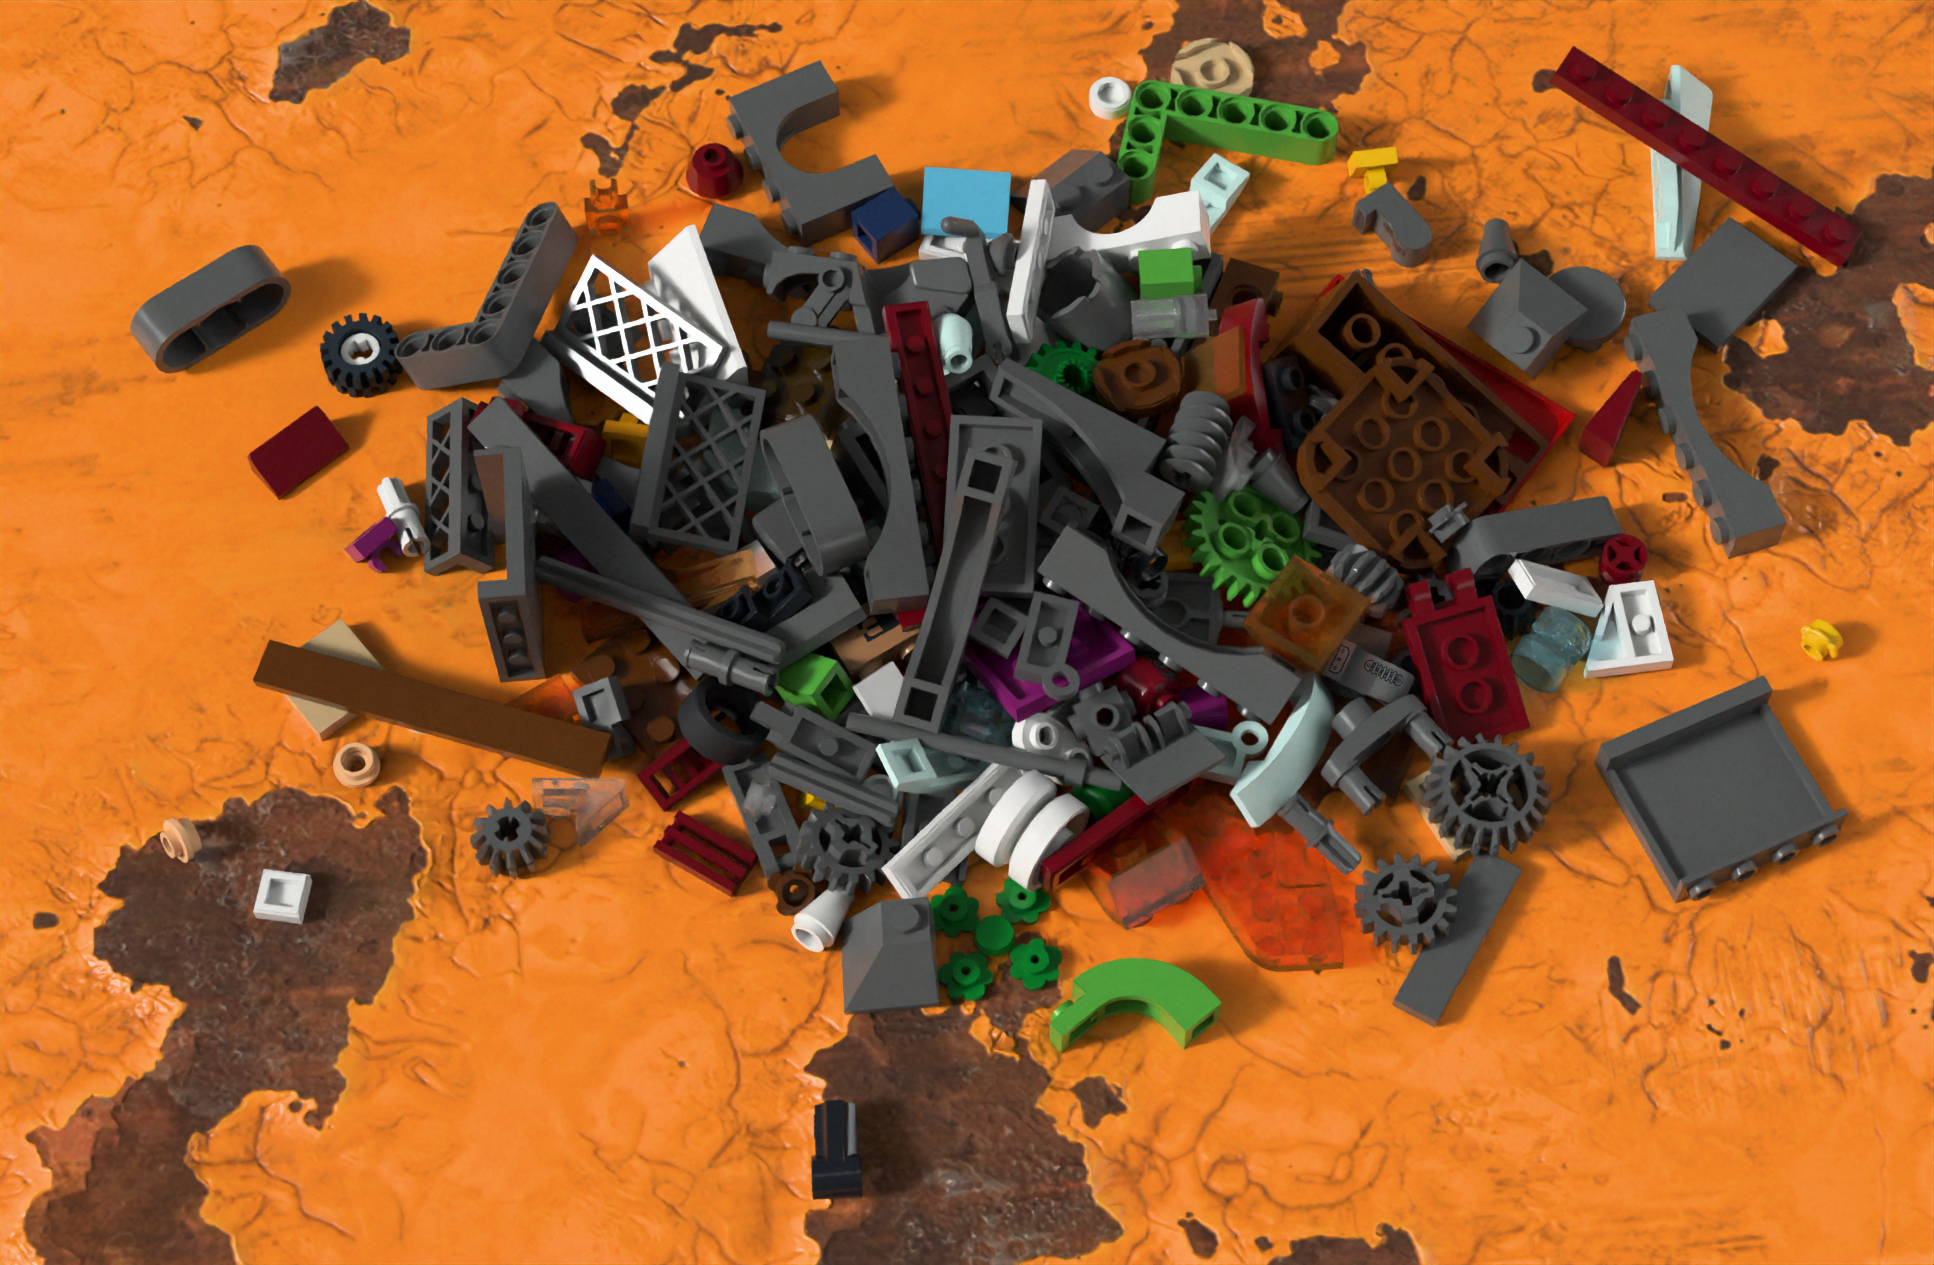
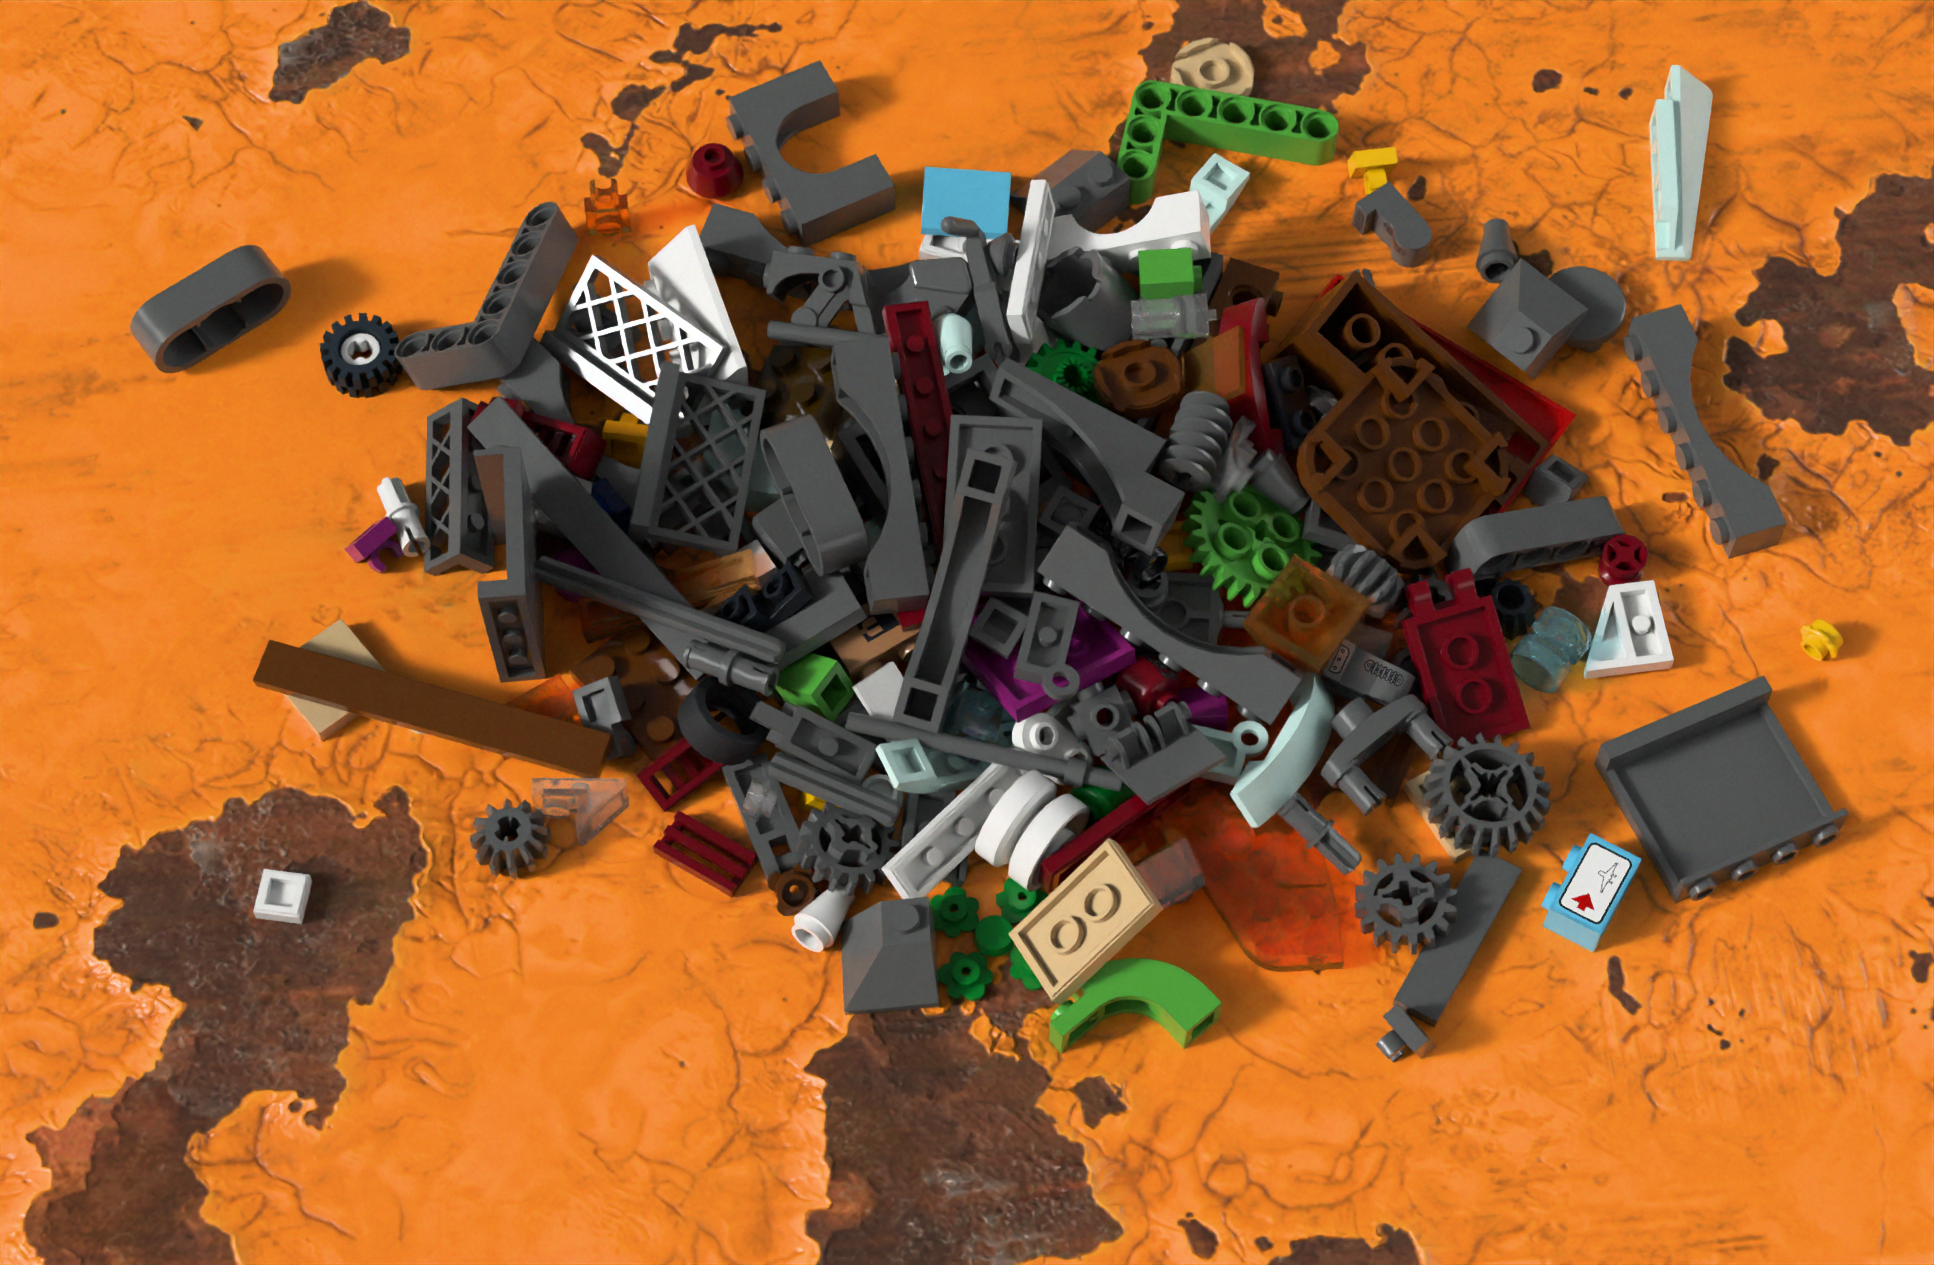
light nougat plate [160,817,202,863] -> none
dark red slope [247,406,350,500] -> none
light nougat plate [333,743,380,788] -> none
black piece [811,1100,862,1200] -> none
dark blue brick [851,187,921,265] -> none
white tile [1089,77,1131,120] -> none
dark grey plate [1426,501,1470,544] -> none
white tile [1508,559,1604,618] -> none
dark red plate [1549,46,1863,268] -> none
dark red slope [1578,370,1643,467] -> none
dark grey tile [1647,217,1798,355] -> none
none -> tan tile [1009,838,1164,1005]
none -> dark grey tile [1376,1004,1436,1062]
none -> dark grey slope [1523,454,1590,506]
none -> brick [1541,833,1641,953]

